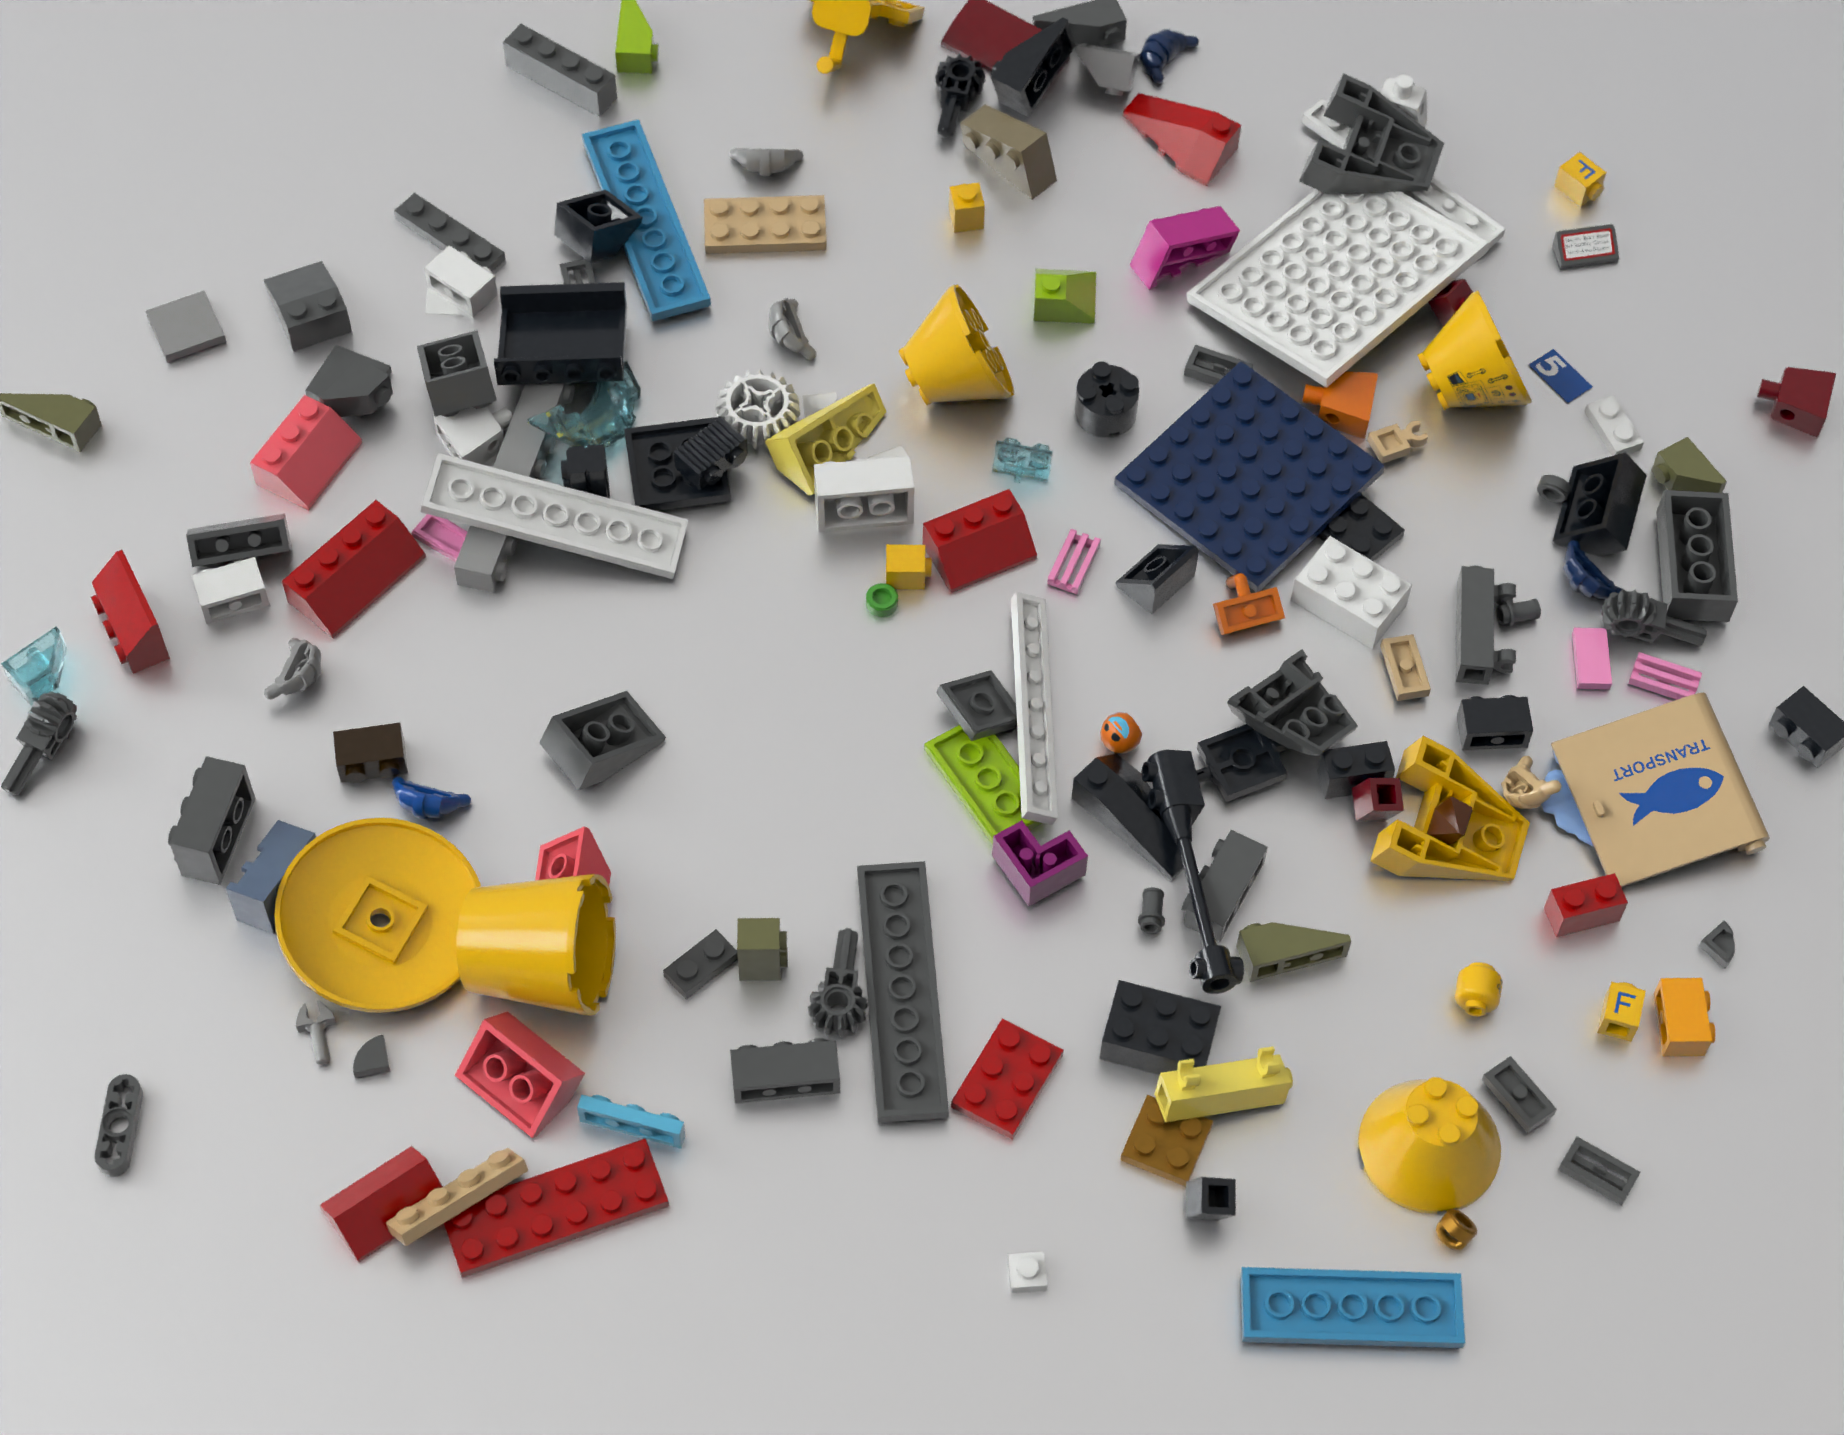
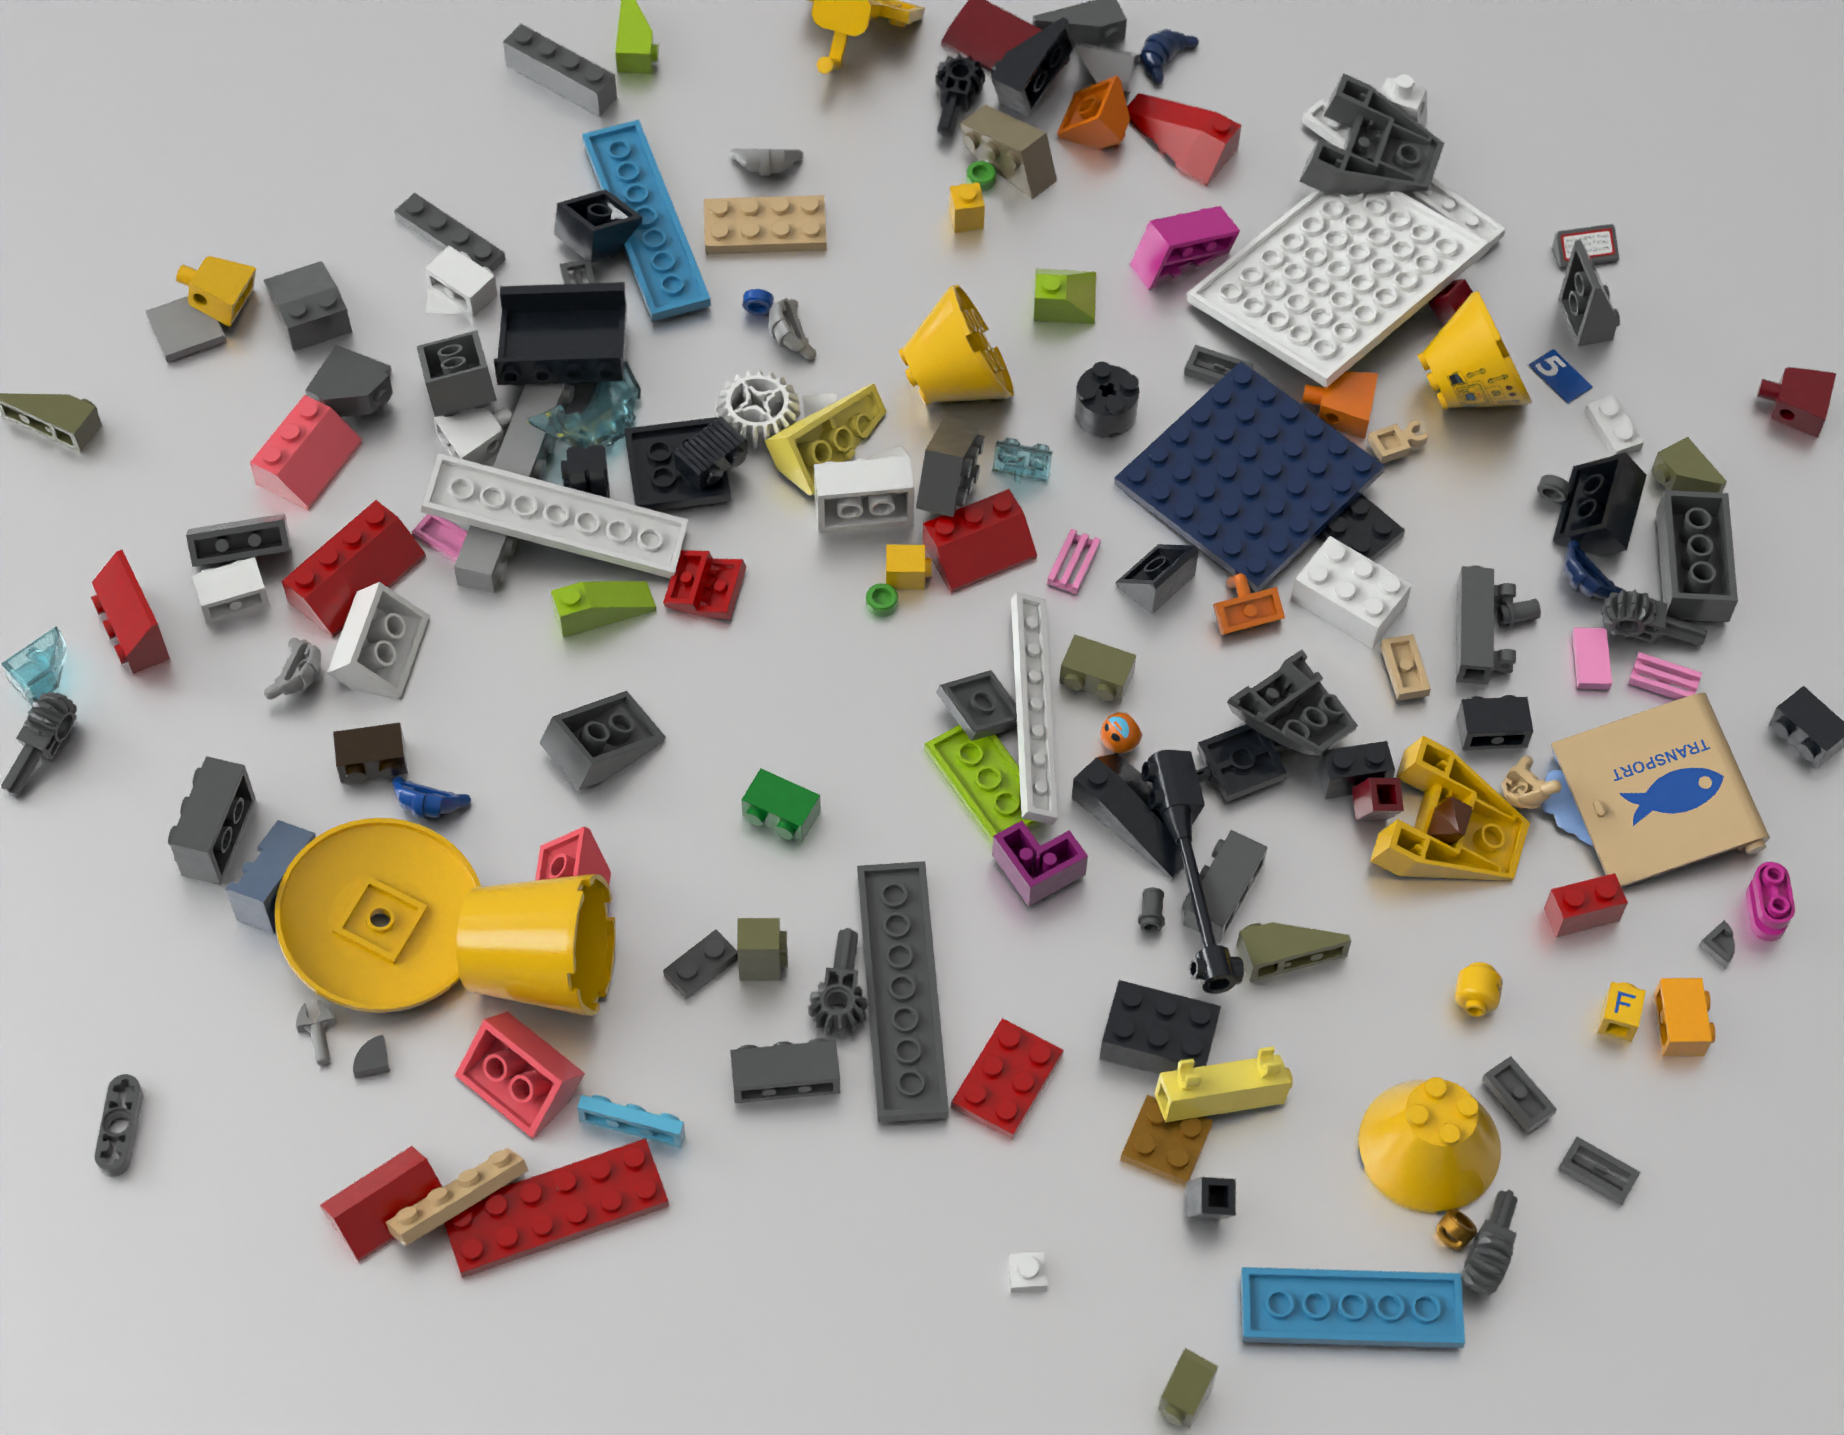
yellow brick [1554,152,1606,207] -> none
none -> yellow torso [176,256,256,327]
none -> white slope [327,582,430,699]
none -> lime slope [551,581,656,638]
none -> red slope [663,550,747,620]
none -> green brick [741,768,821,843]
none -> blue tile [742,289,774,315]
none -> dark grey brick [916,416,985,517]
none -> bright green tile [966,161,996,191]
none -> orange slope [1056,75,1130,150]
none -> olive brick [1059,634,1136,703]
none -> olive slope [1158,1348,1218,1428]
none -> dark grey gear [1461,1190,1518,1295]
none -> dark grey slope [1558,240,1620,346]
none -> dark pink brick [1746,862,1795,941]

